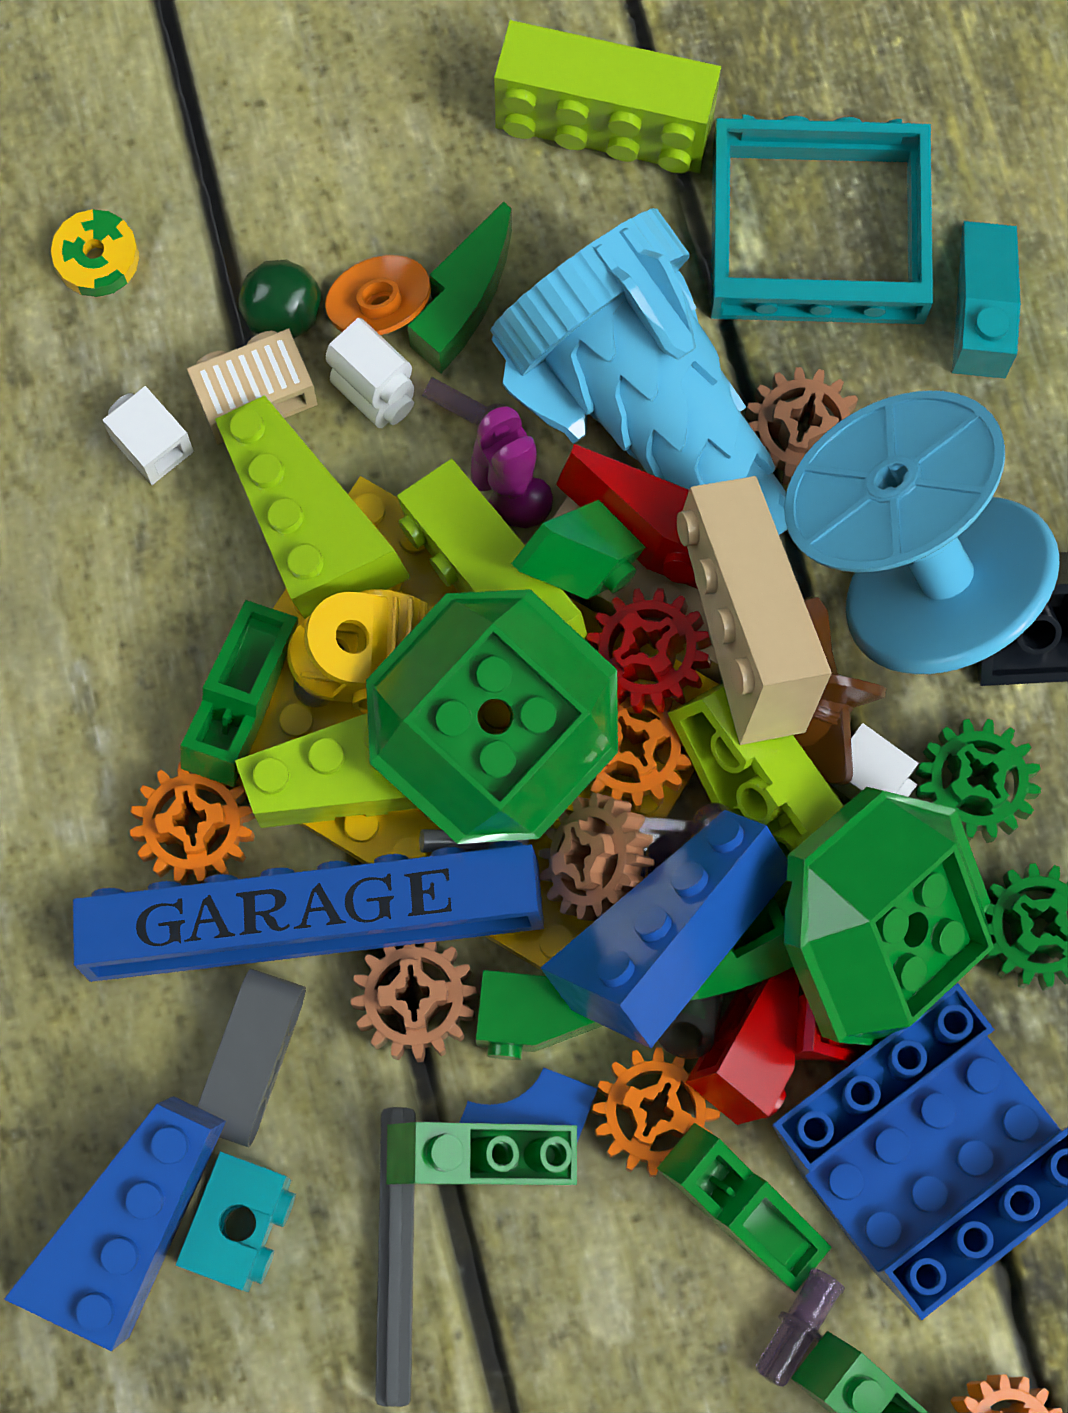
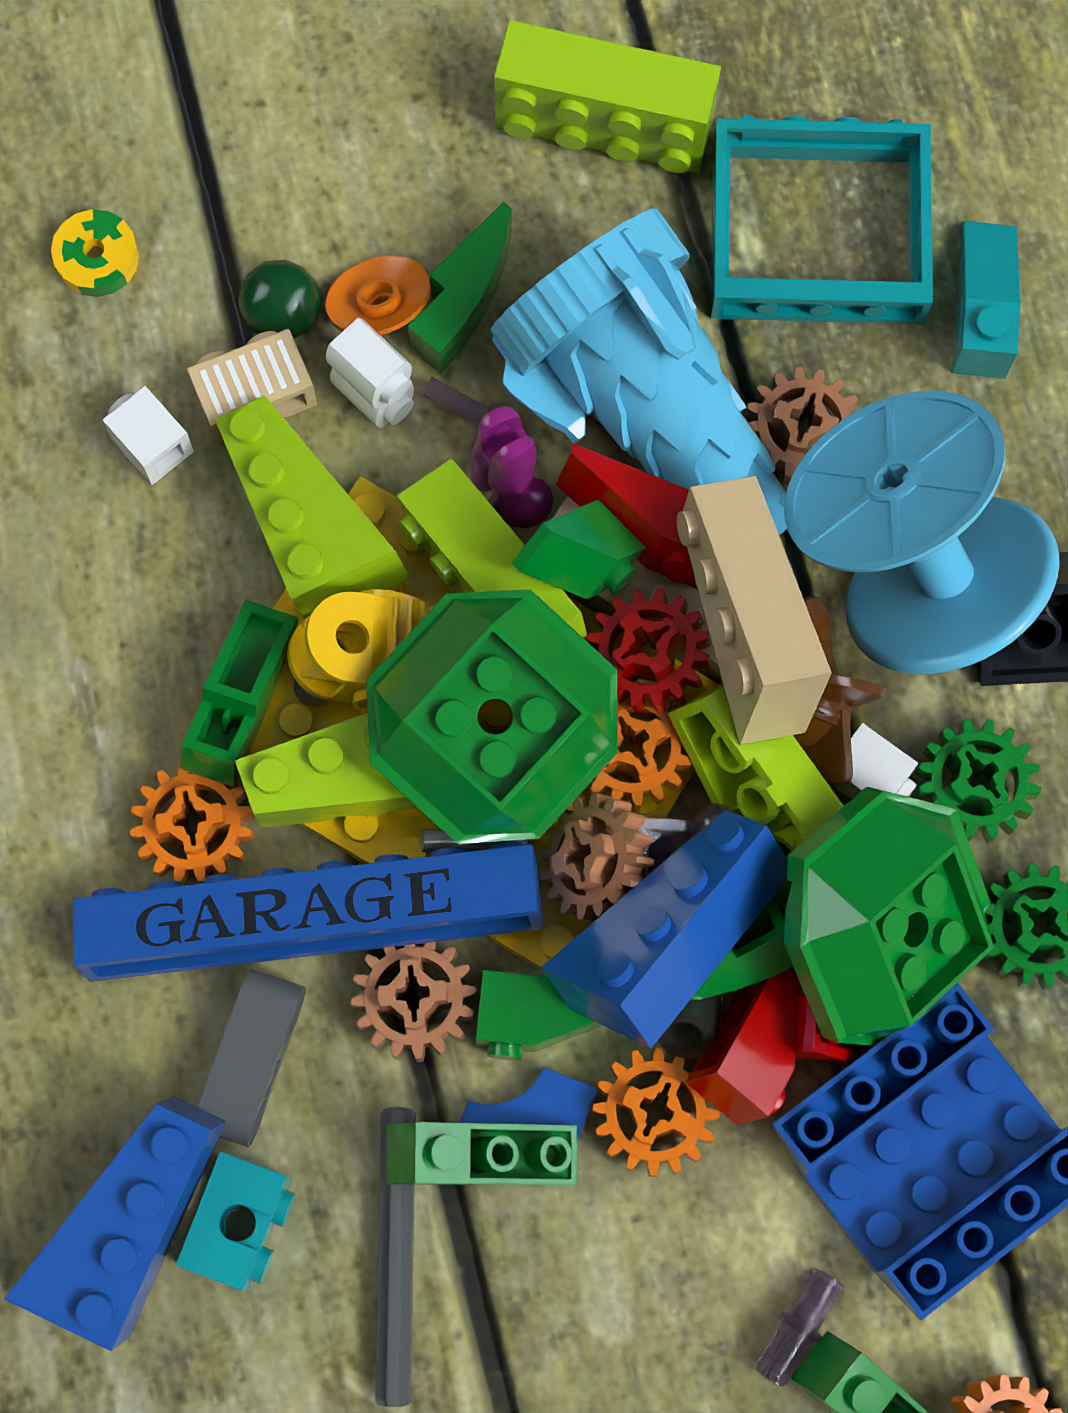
green slope [657,1123,832,1293] -> none

